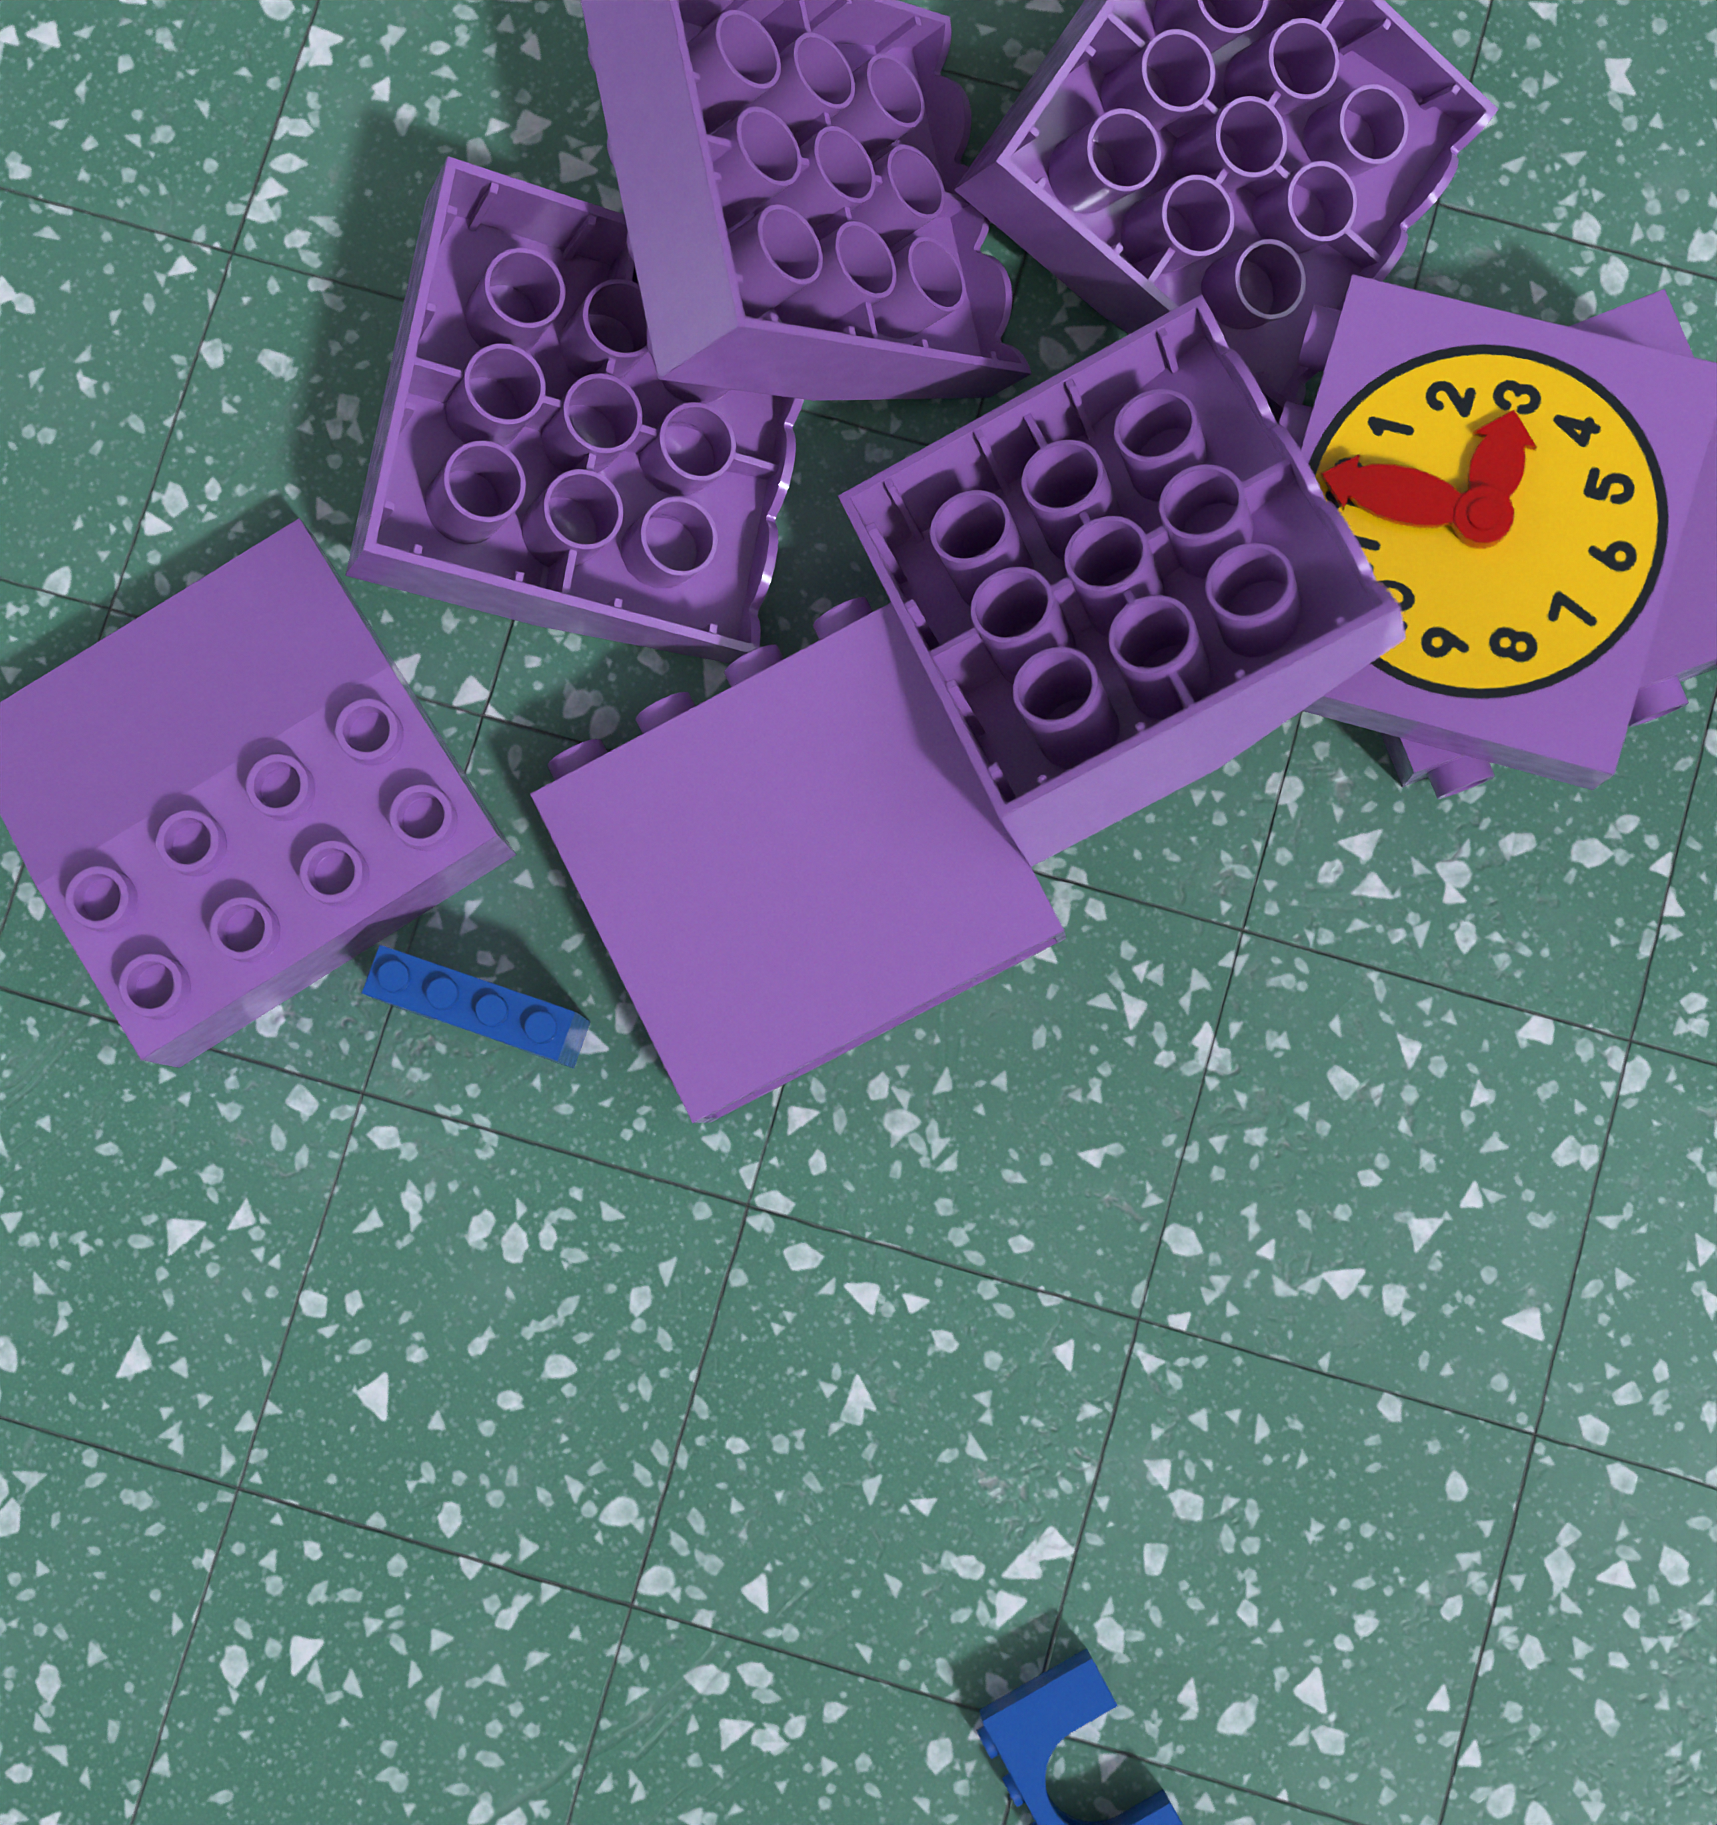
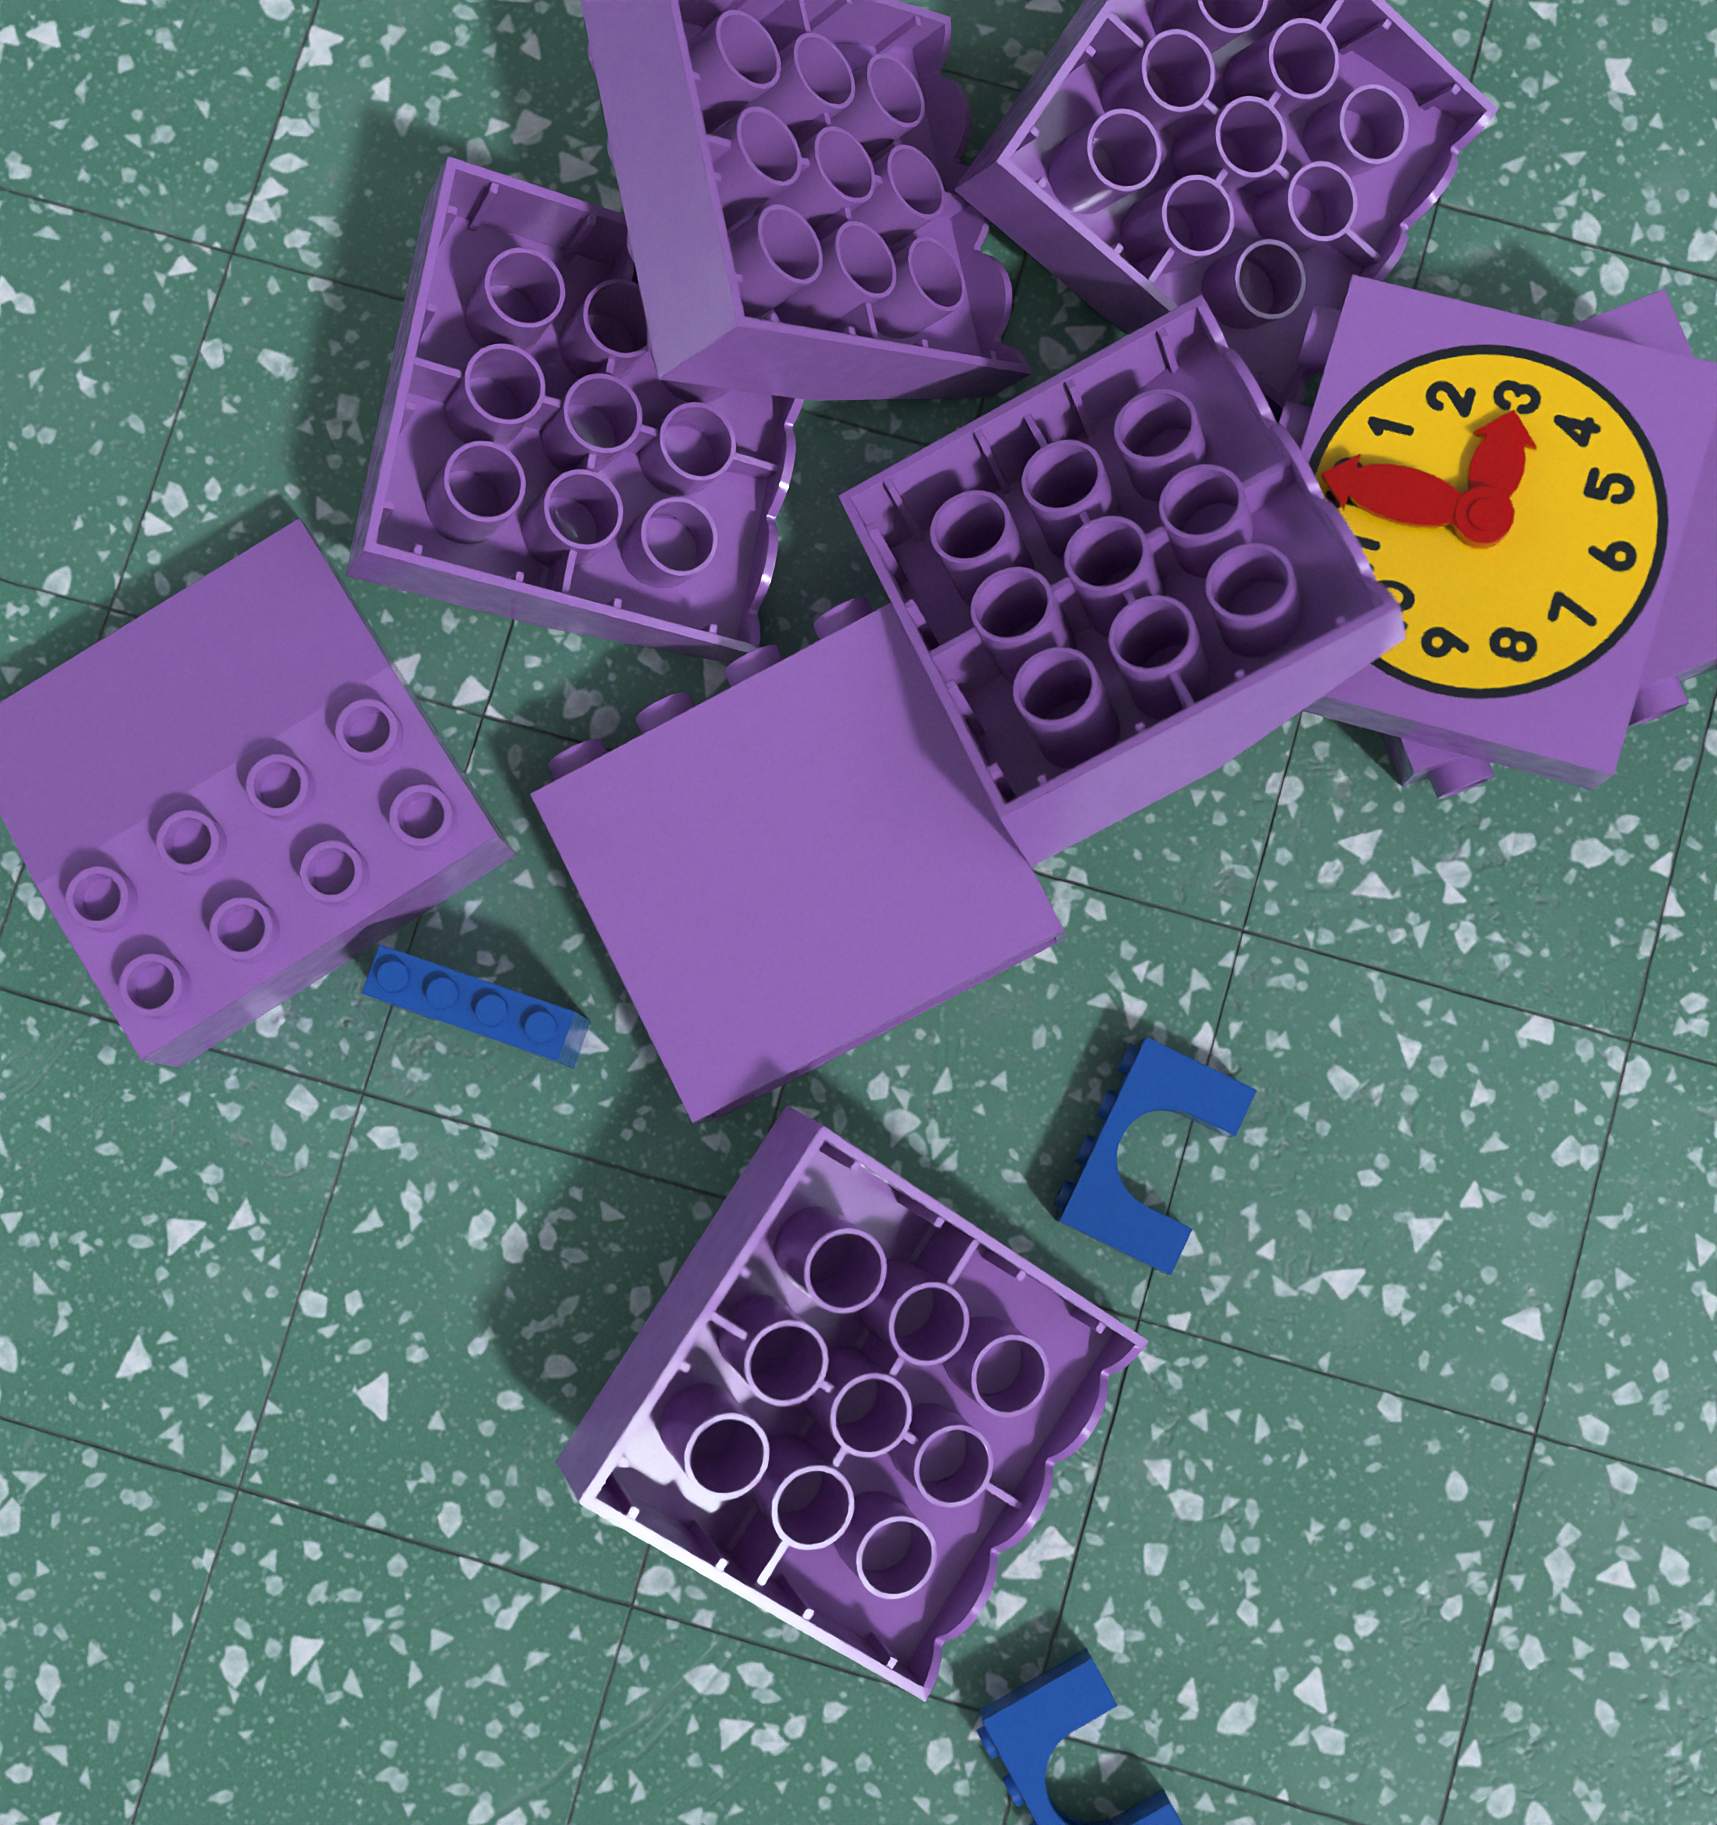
none -> medium lavender piece [556,1105,1148,1702]
none -> blue arch [1052,1037,1257,1275]

